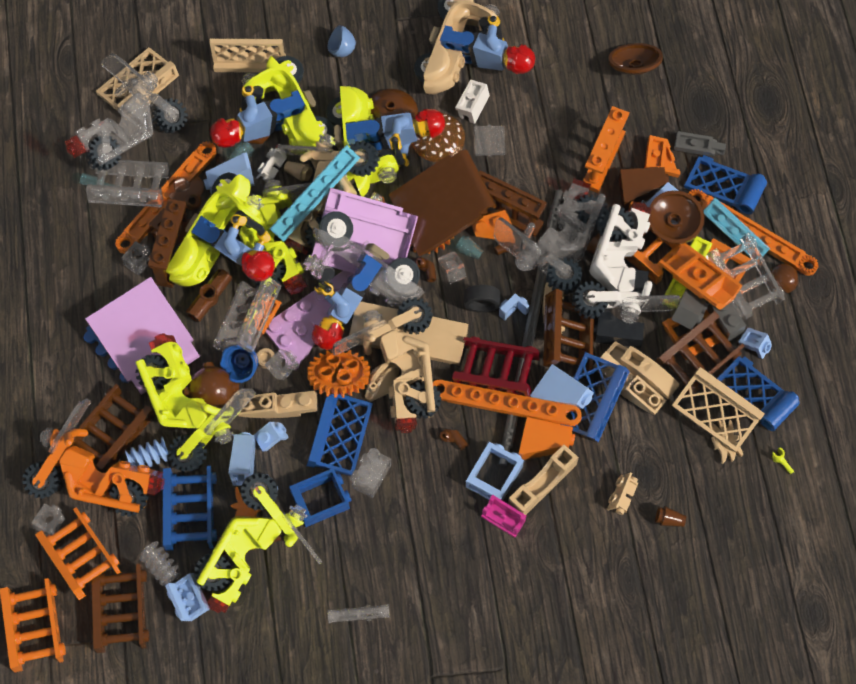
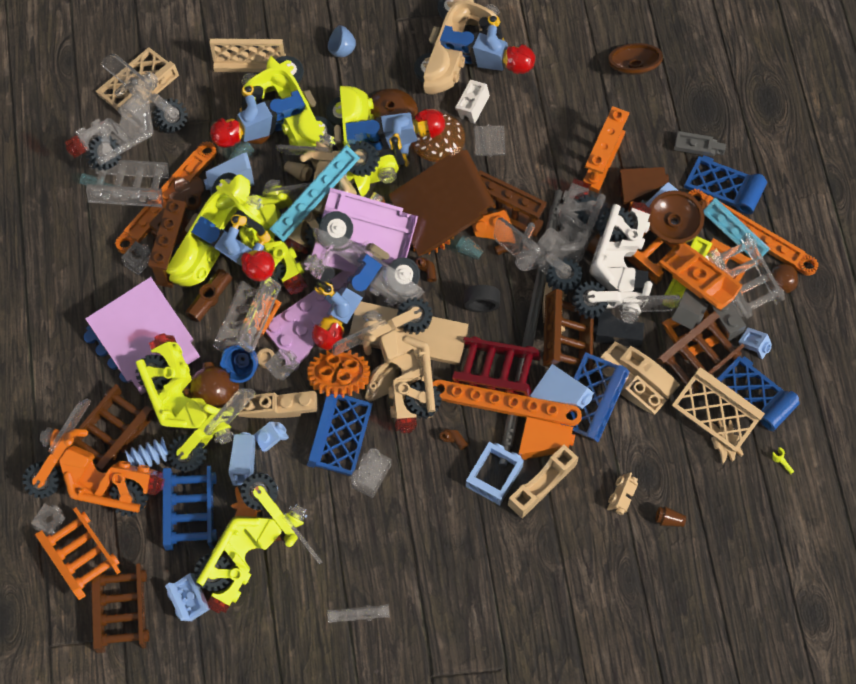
orange fence [0,578,66,672] -> none
clear piece [140,541,181,587] -> none
white hinge [256,145,287,183] -> none
blue window [289,468,351,527] -> none
clear bracket [438,251,466,284] -> none
dark pink hinge [481,495,526,538] -> none
light blue bracket [499,293,529,321] -> none
orange wing [644,135,680,178] -> none

